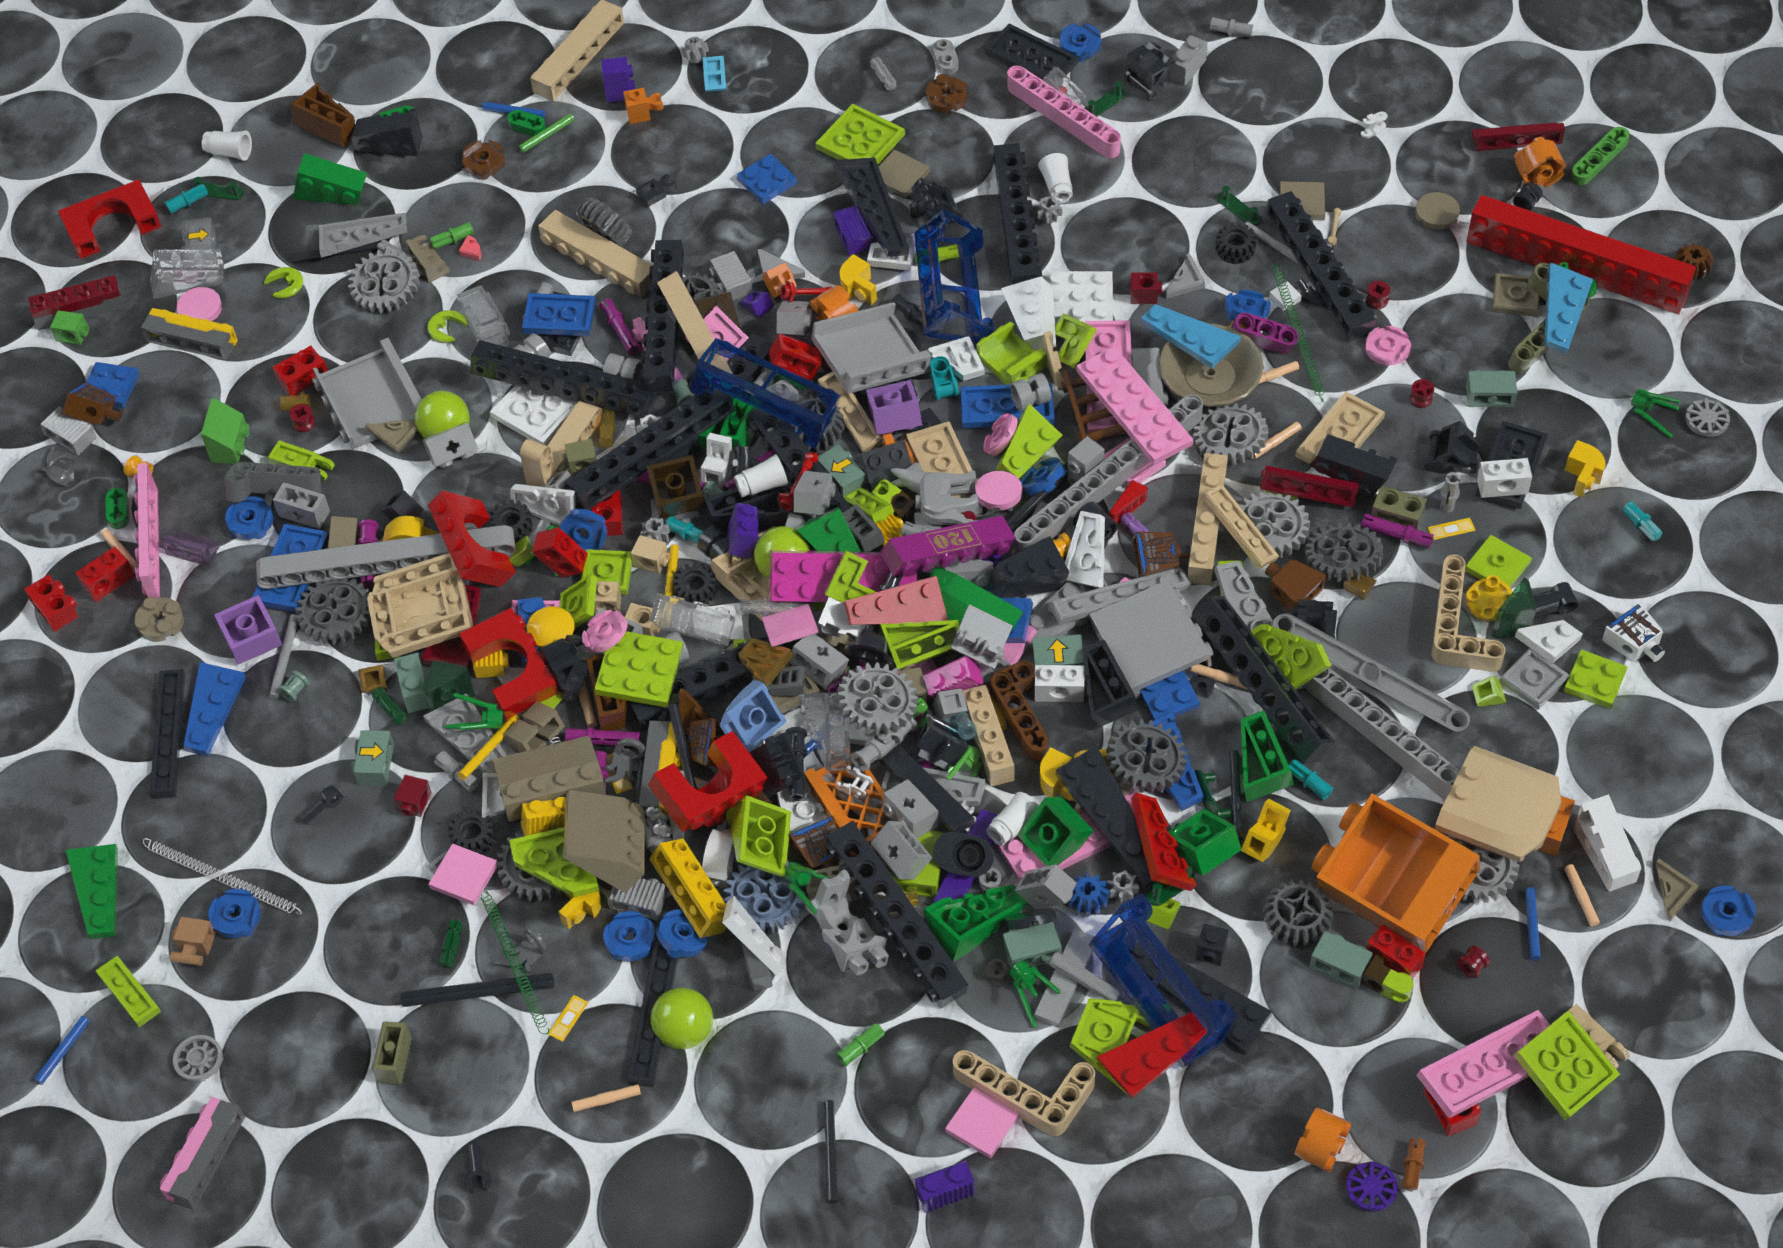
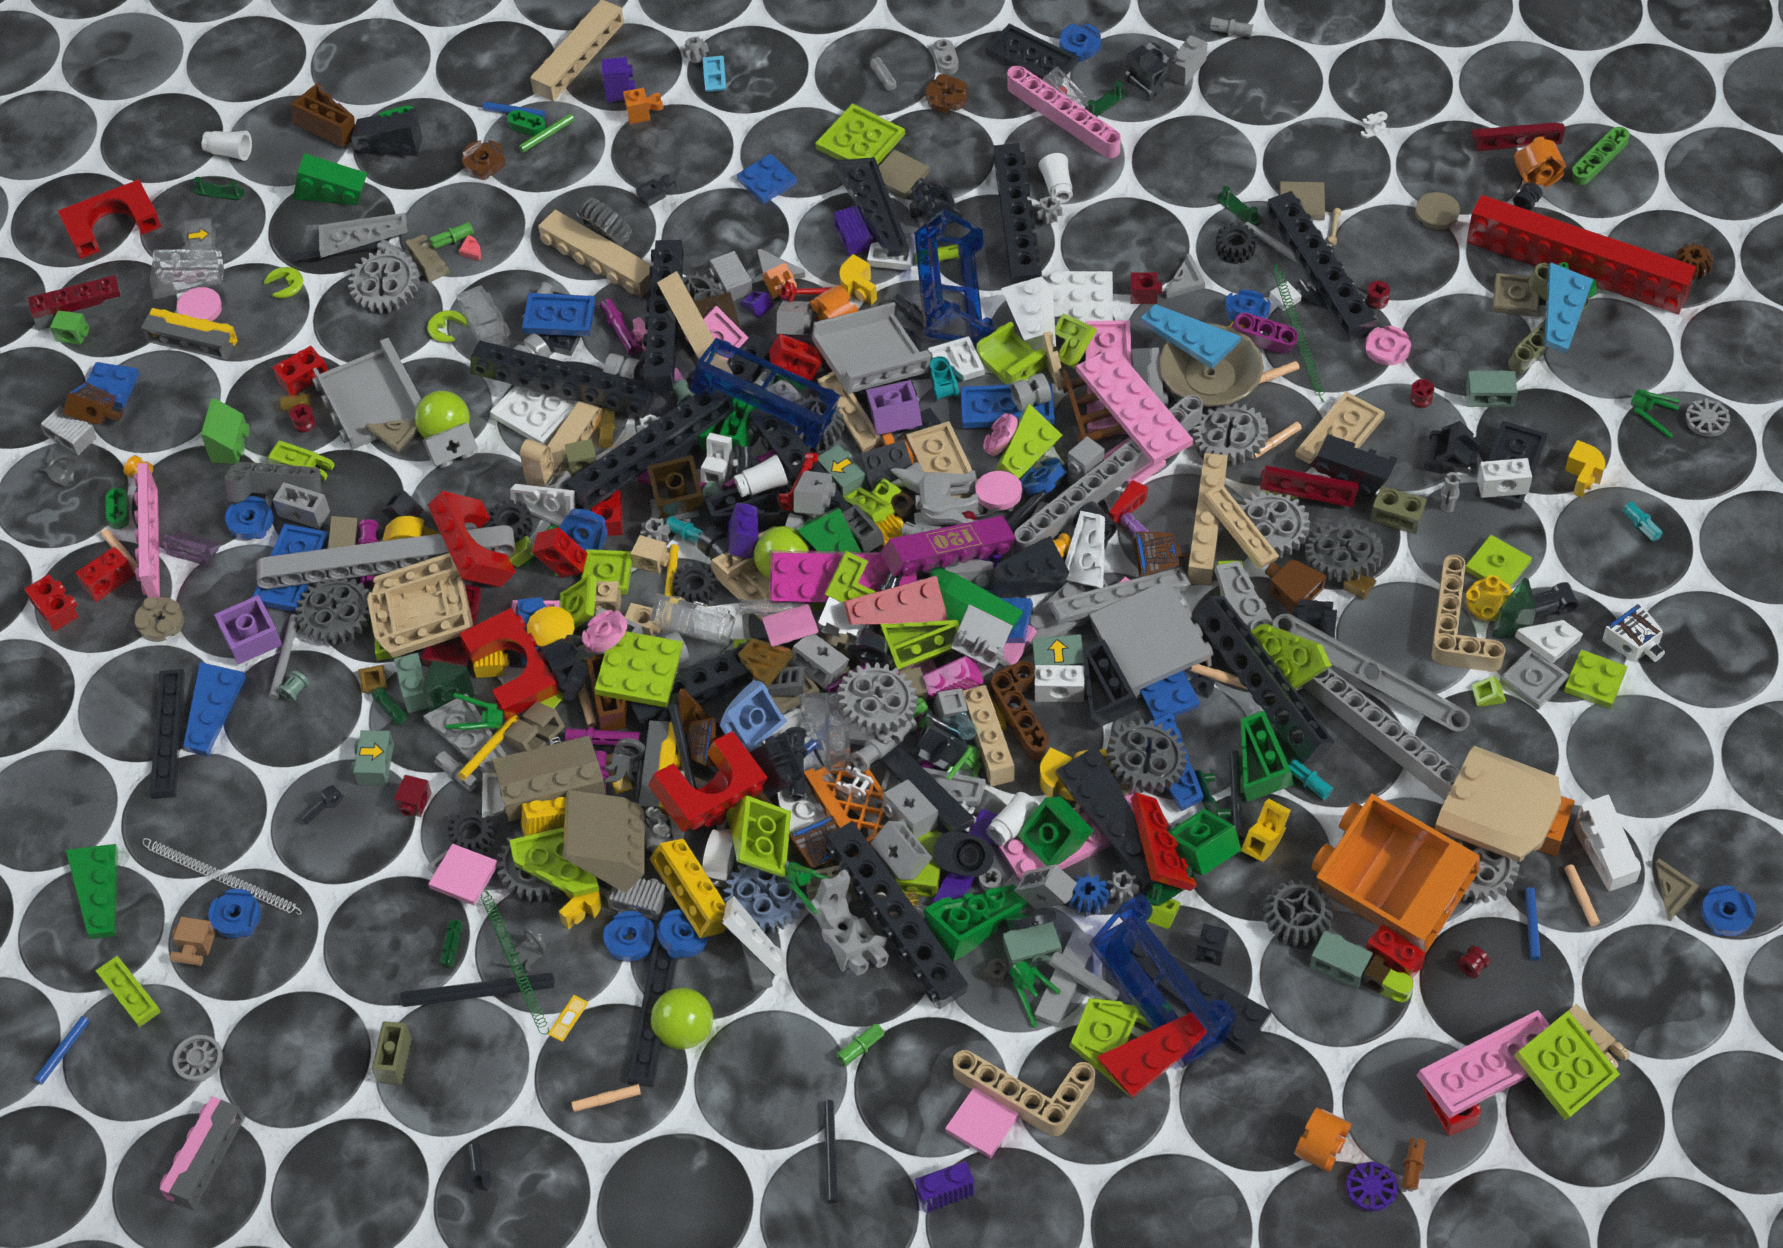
teal axle [165,184,208,214] -> none
magenta pin [1361,513,1434,549] -> none
yellow sticker [1427,518,1476,540] -> none

